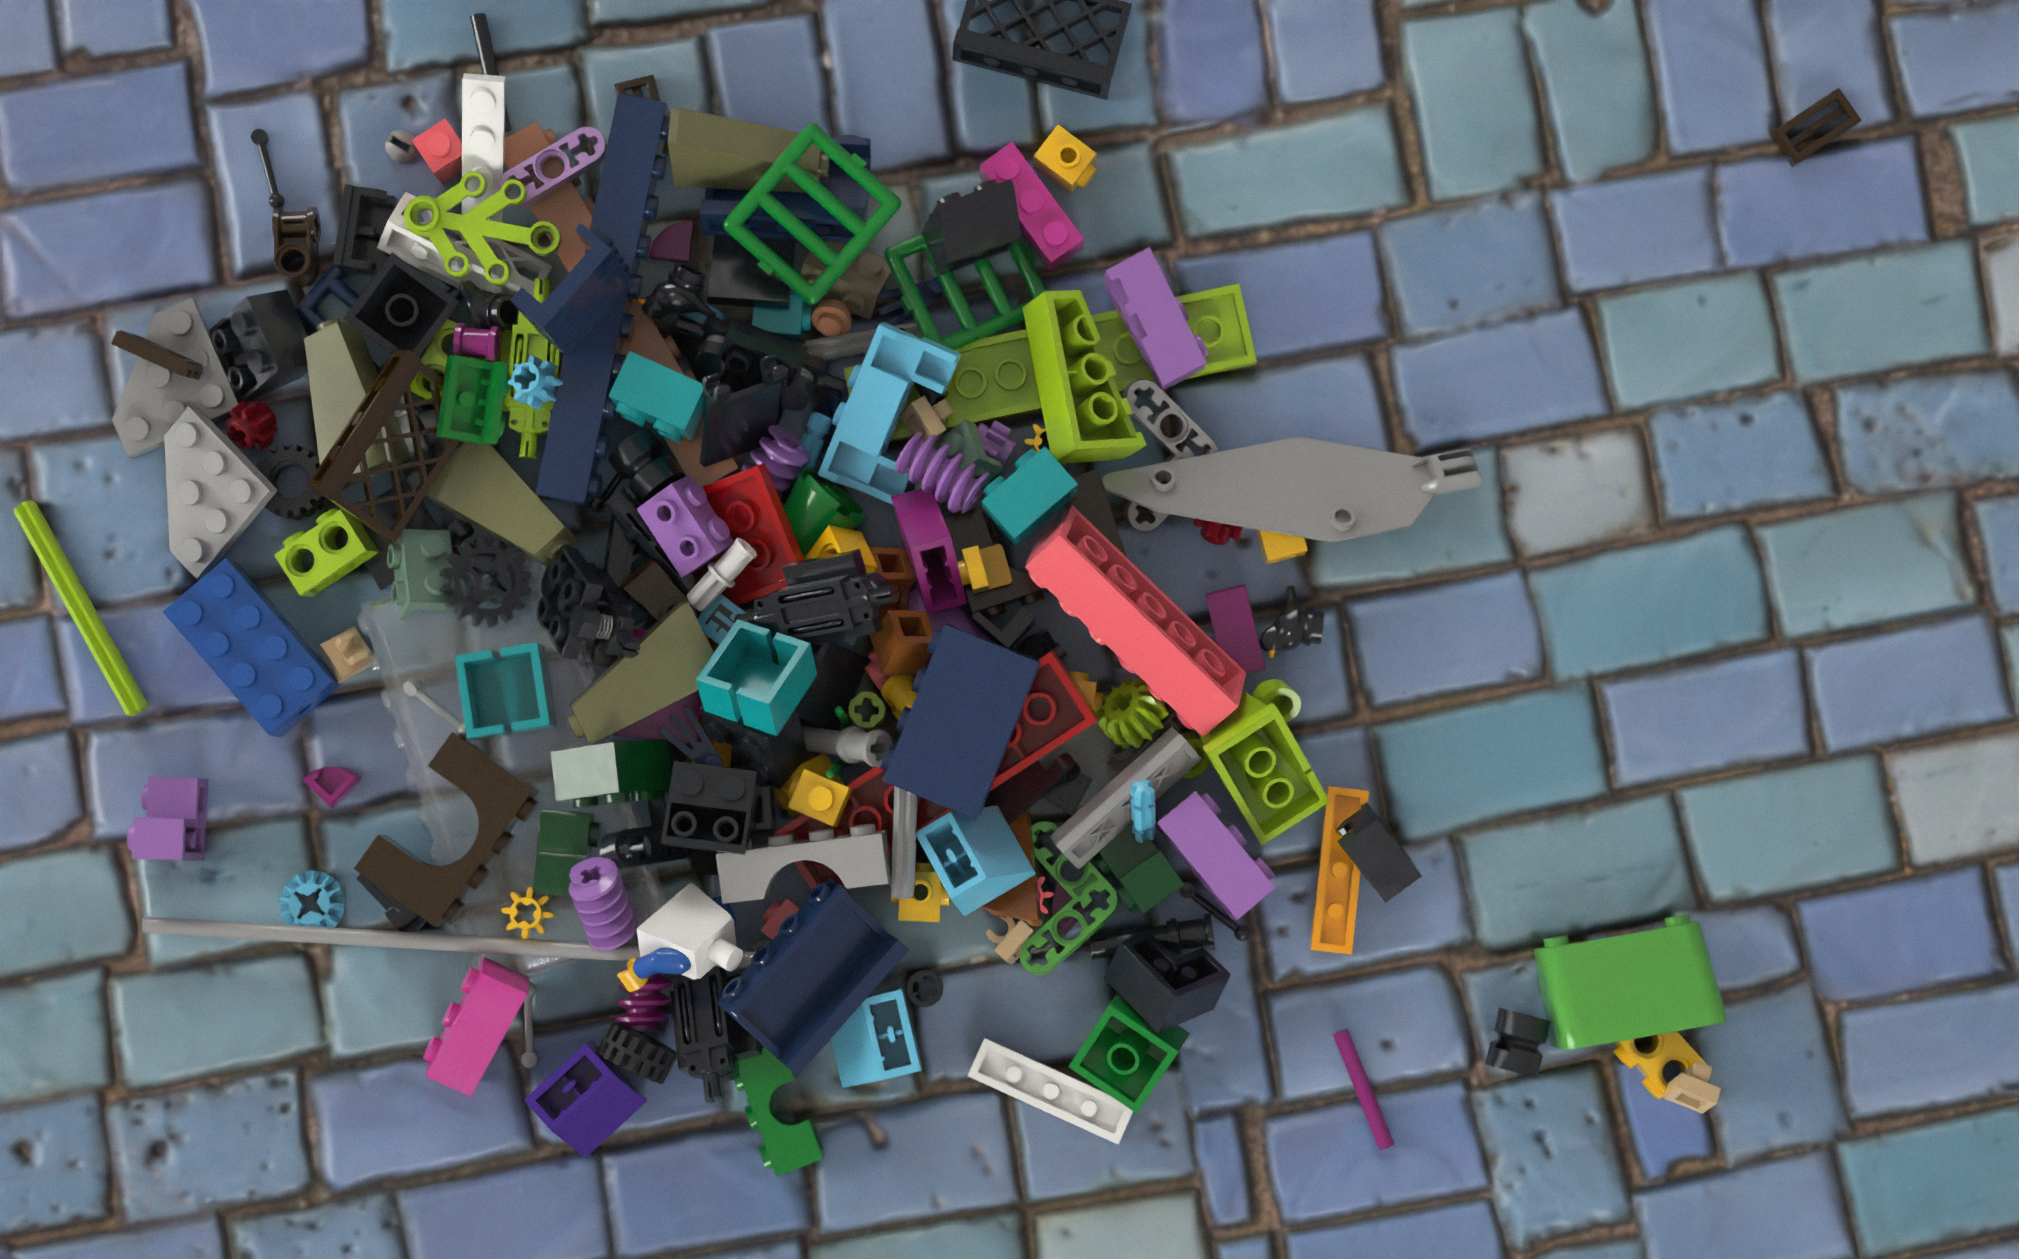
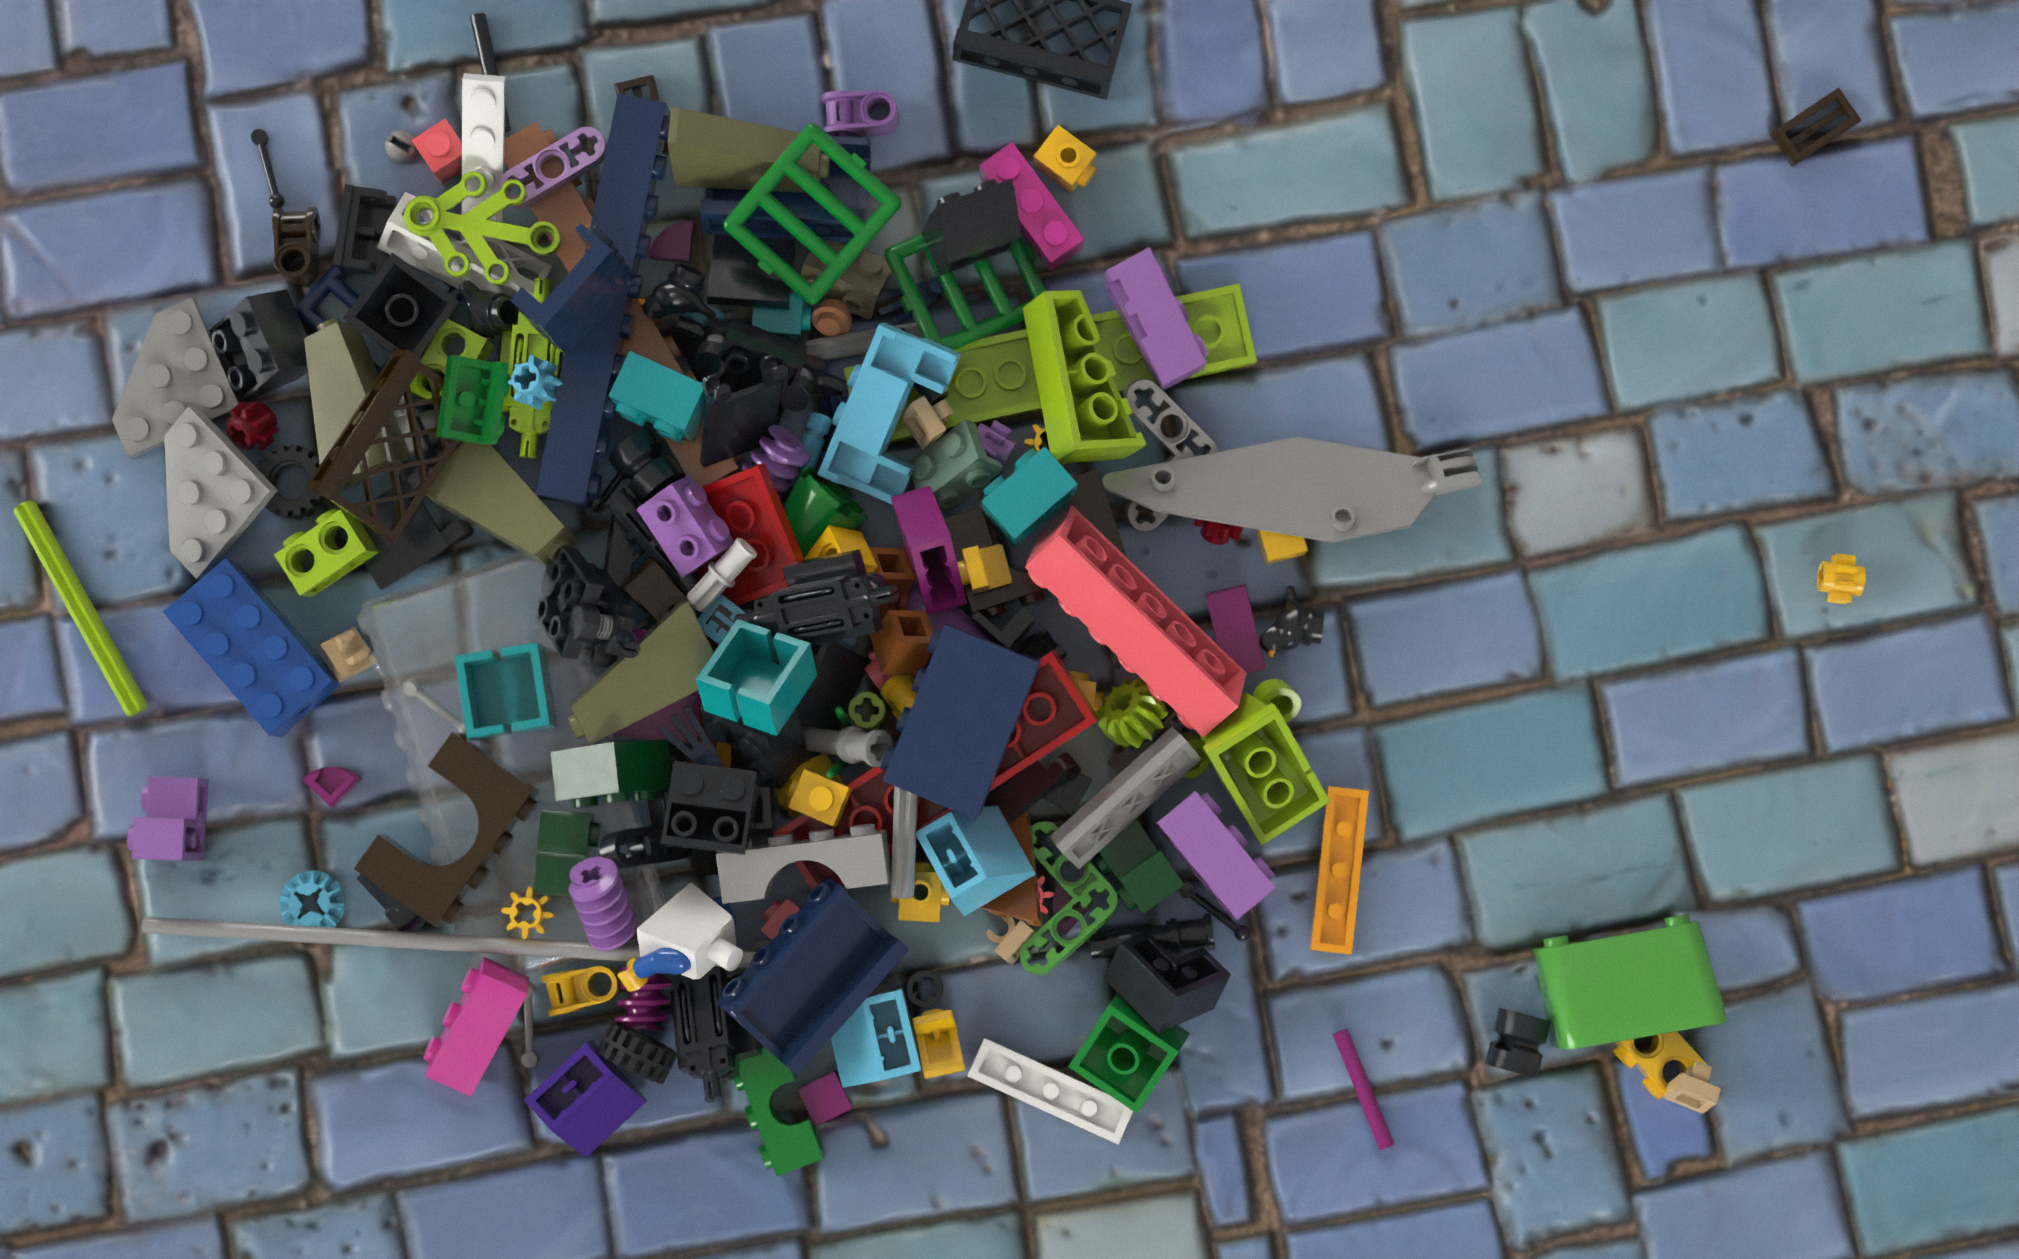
dark brown tile [111,330,204,380] -> none
sand green bracket [387,529,457,620] -> none
black gear [439,537,532,628] -> none
magenta bush [453,323,501,362] -> none
medium lavender piece [895,430,990,514] -> none
medium azure axle [1130,779,1156,843] -> none
black hinge [1336,802,1422,903] -> none
none -> yellow piece [540,964,622,1017]
none -> magenta tile [797,1071,853,1127]
none -> medium lavender piece [821,90,900,137]
none -> yellow bracket [912,1009,965,1079]
none -> yellow gear [1817,553,1866,604]

